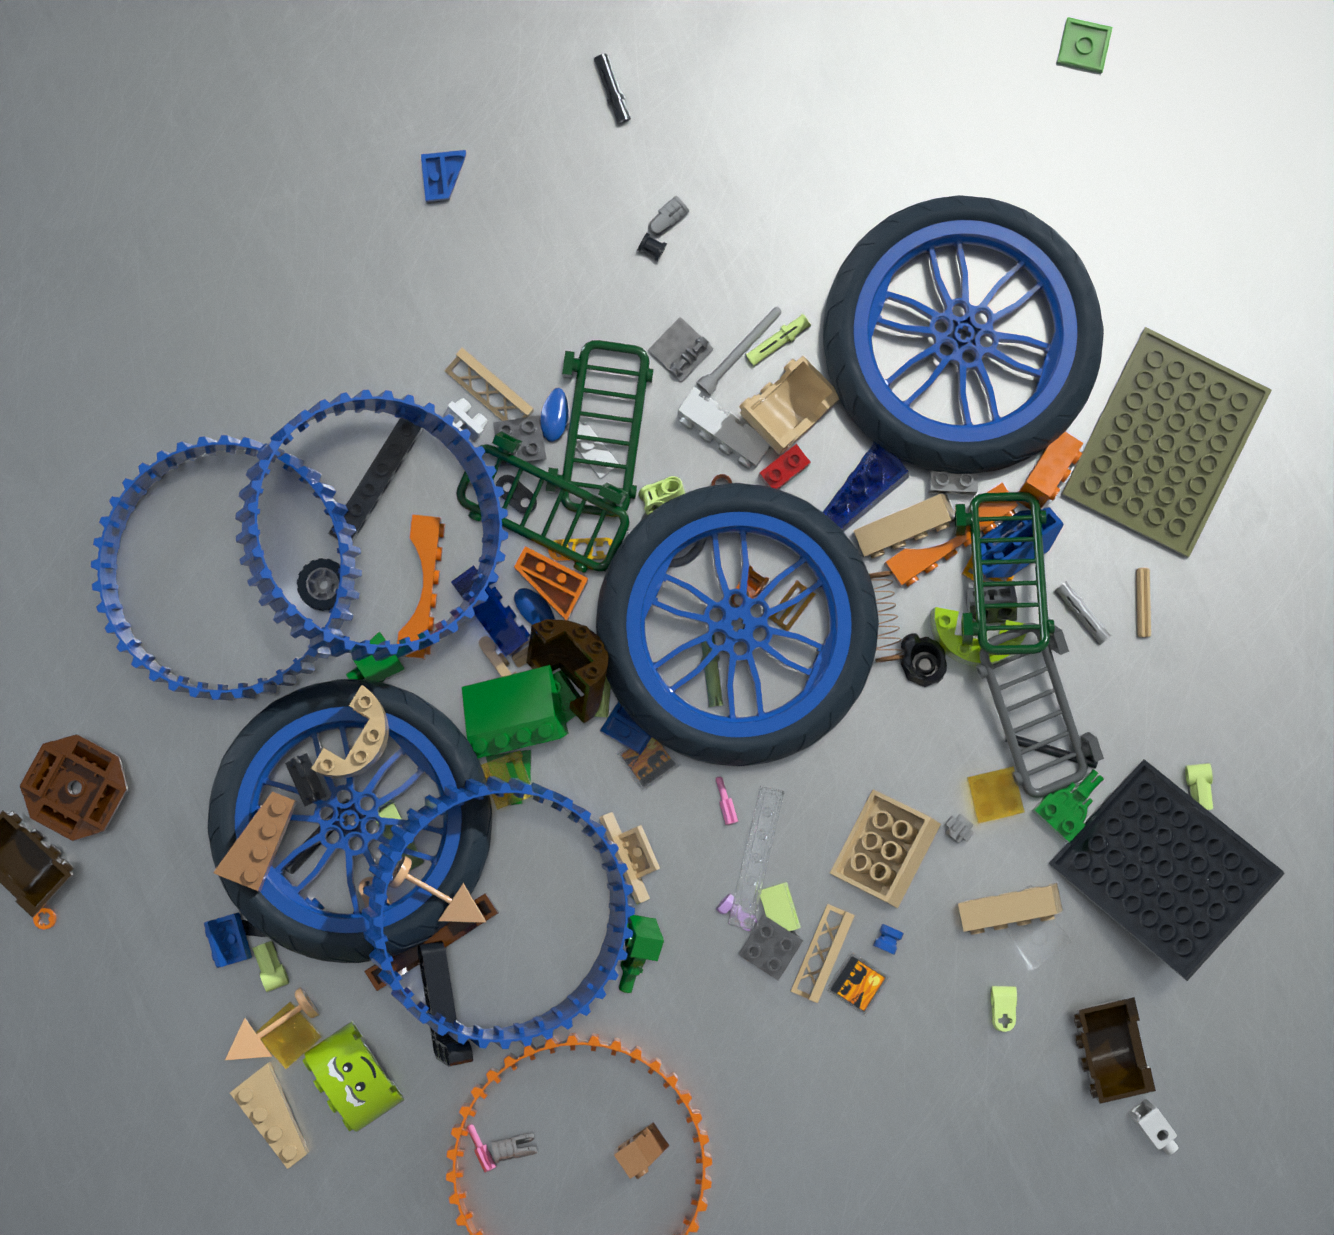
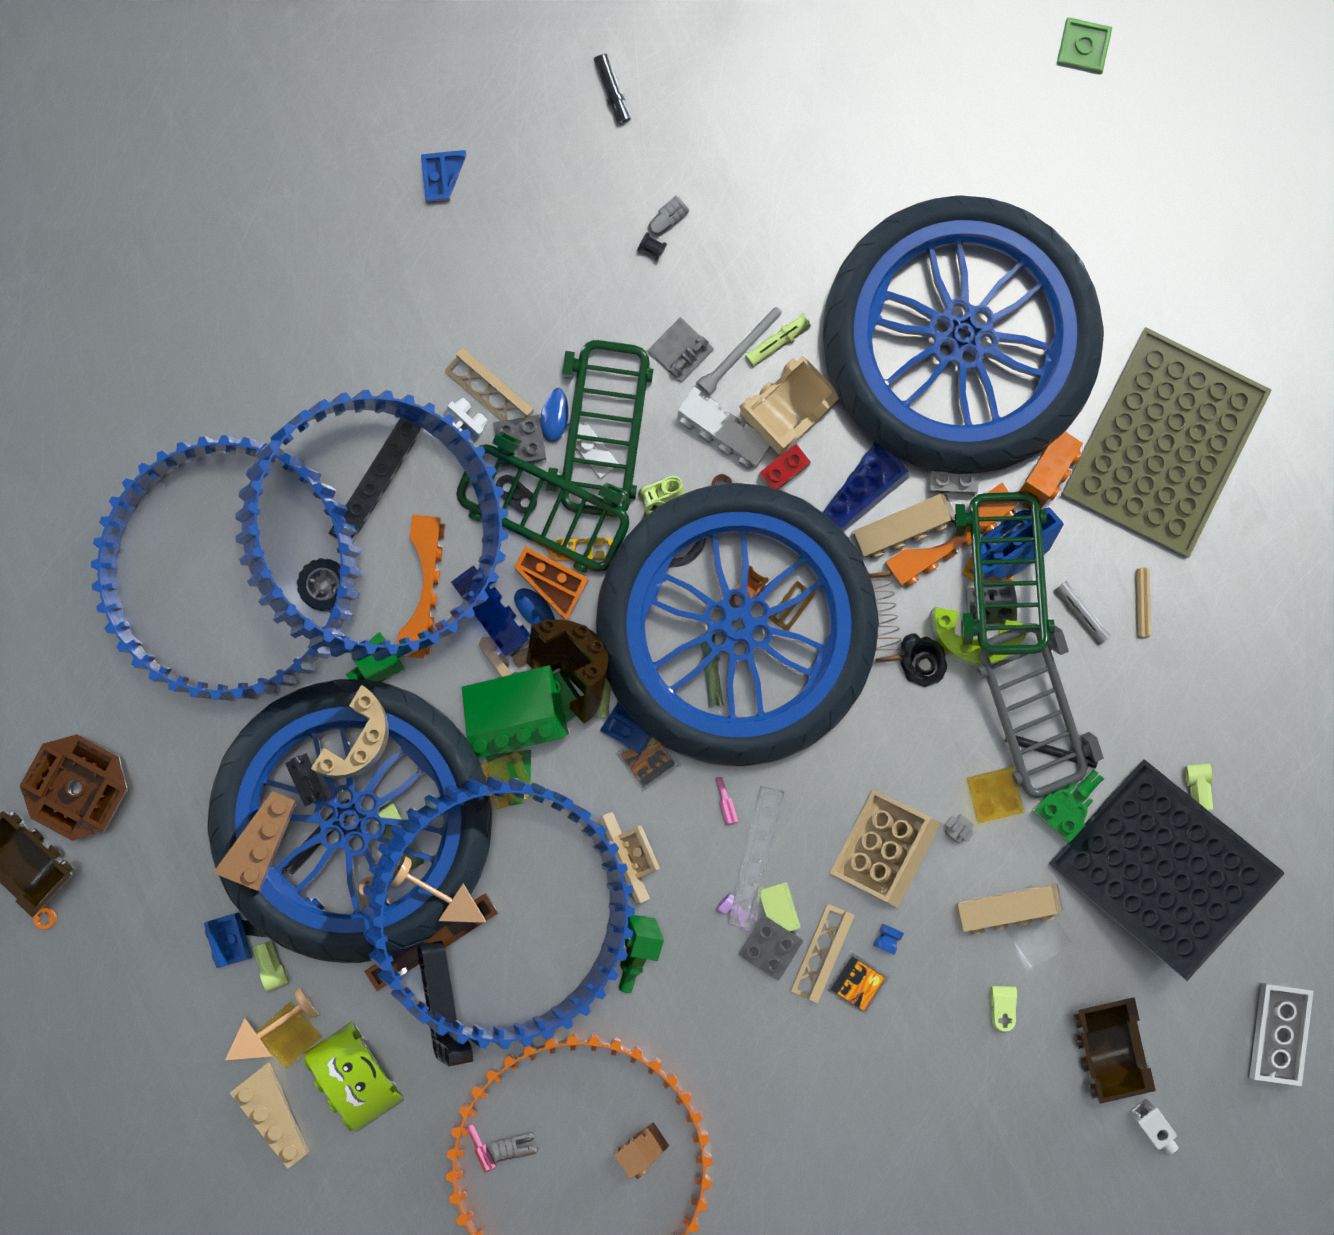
none -> white brick [1249,983,1314,1086]

